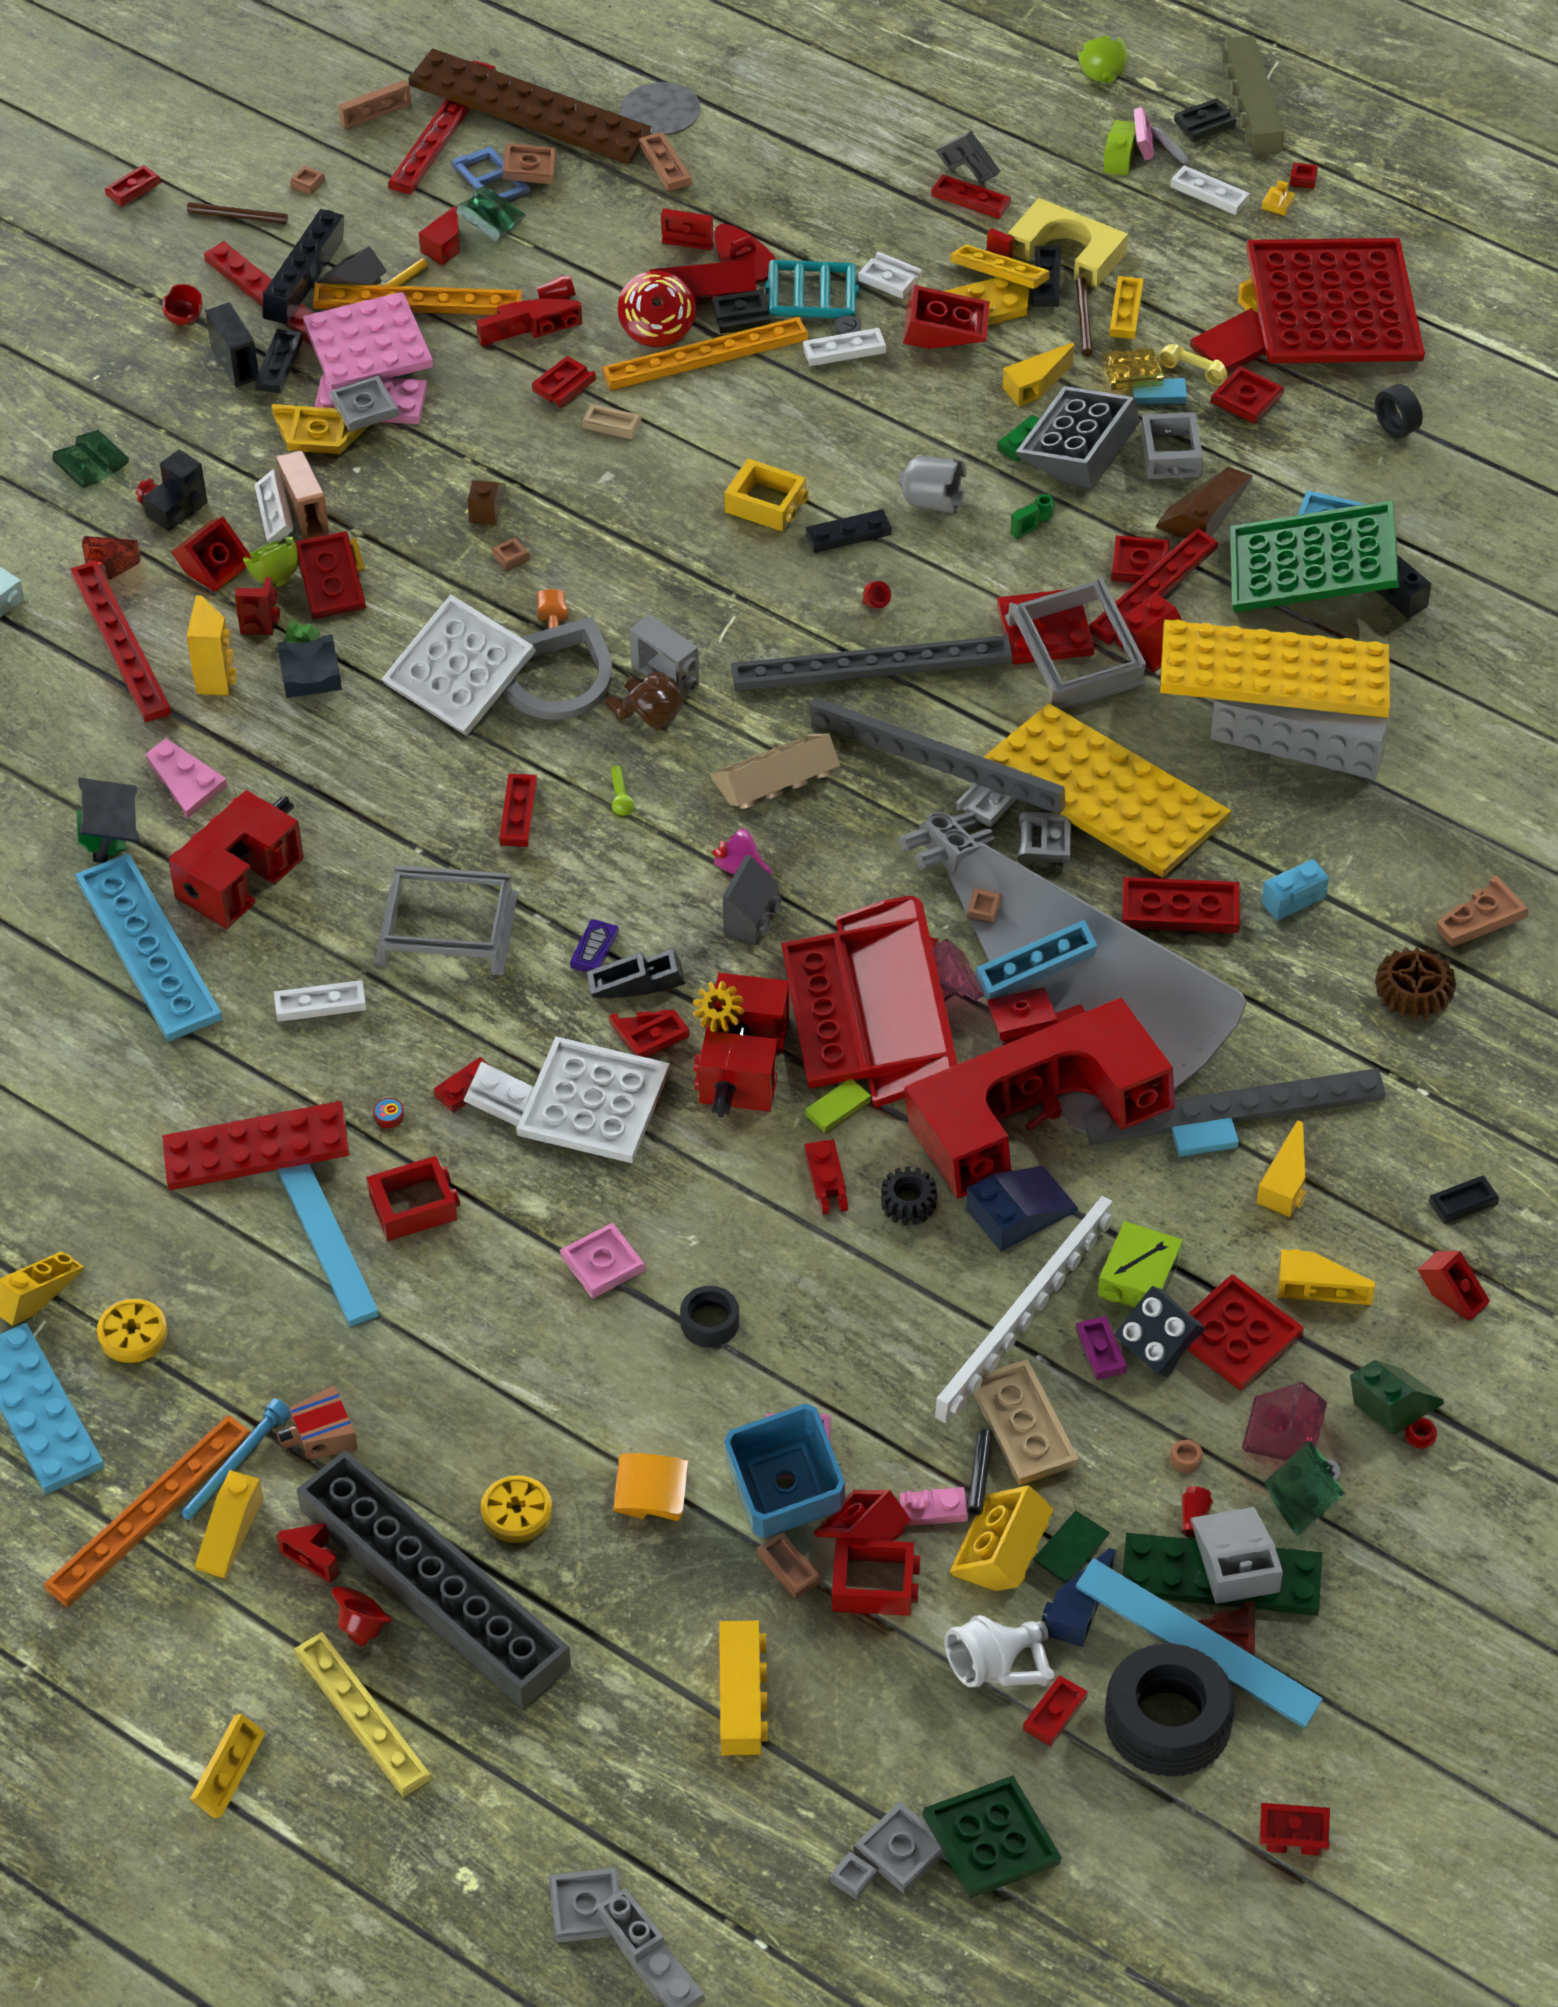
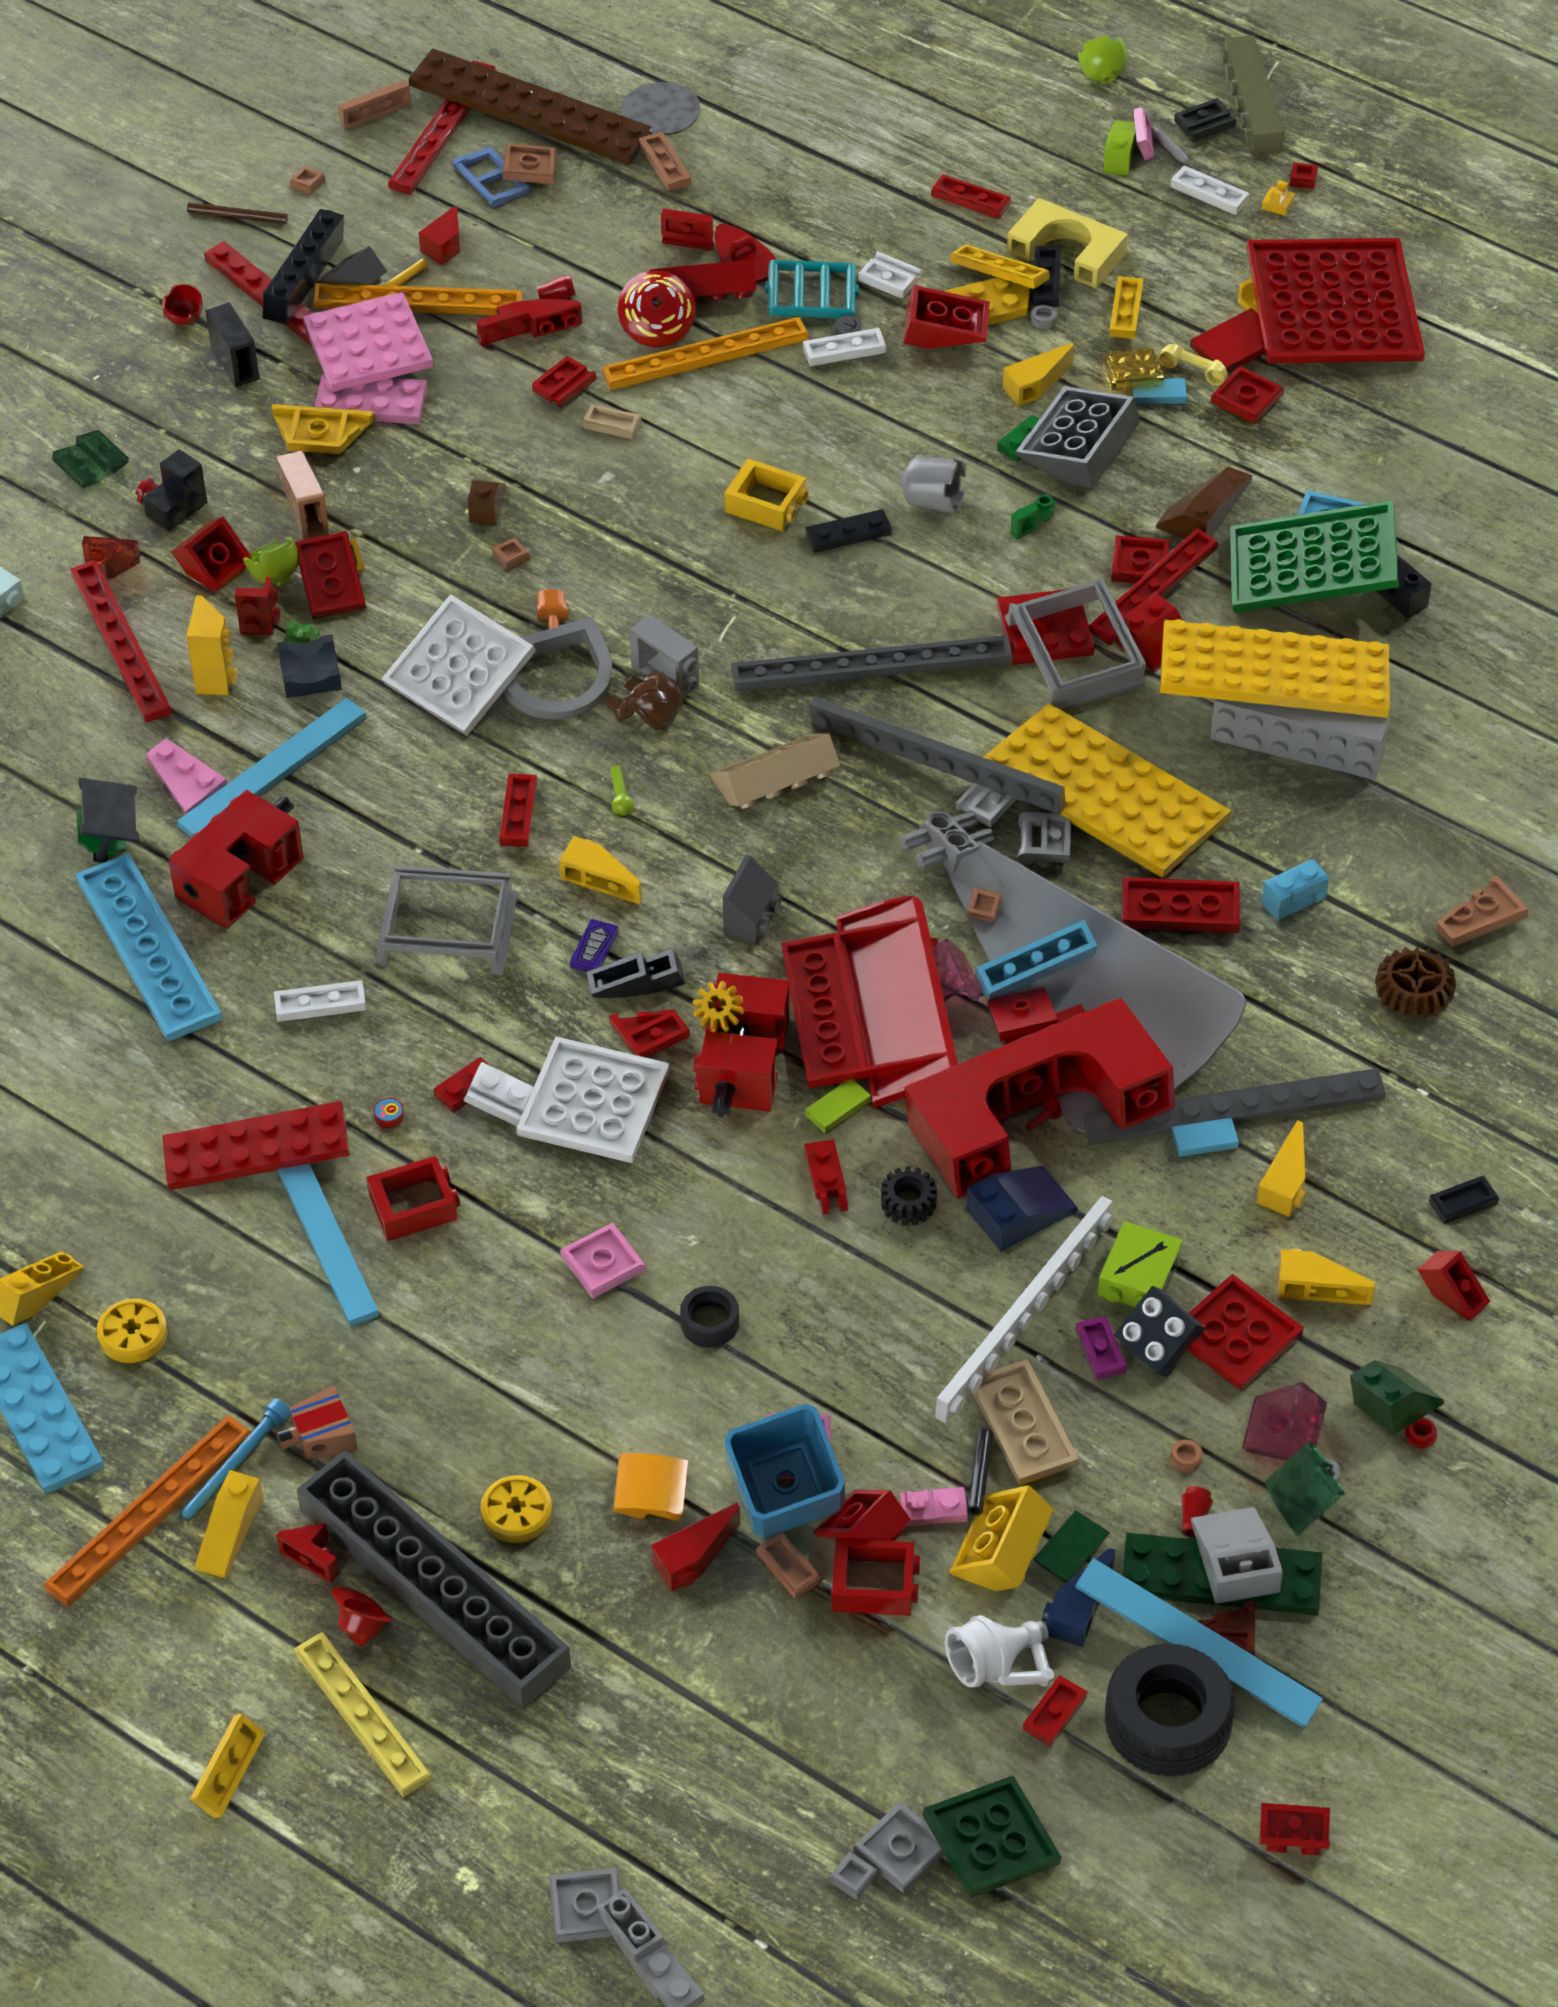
red plate [104,165,161,207] -> none
white plate [254,469,294,543] -> none
black plate [255,329,303,393] -> none
light grey tile [329,376,399,432] -> none
clear green slope [455,185,525,241] -> none
dark pink hat [711,827,772,875] -> none
pearl dark grey plate [712,290,771,334] -> none
yellow brick [719,1620,768,1756] -> none
red tile [862,581,891,609] -> none
dark grey tile [935,131,1001,183] -> none
red tile [986,228,1014,258] -> none
reddish brown bar [1076,277,1092,356] -> none
light grey window [1141,412,1203,479] -> none
black tyre [1374,384,1423,438] -> none
none -> medium azure tile [177,698,367,837]
none -> yellow slope [559,836,642,905]
none -> red slope [651,1502,740,1591]
none -> light grey tile [1031,305,1057,330]

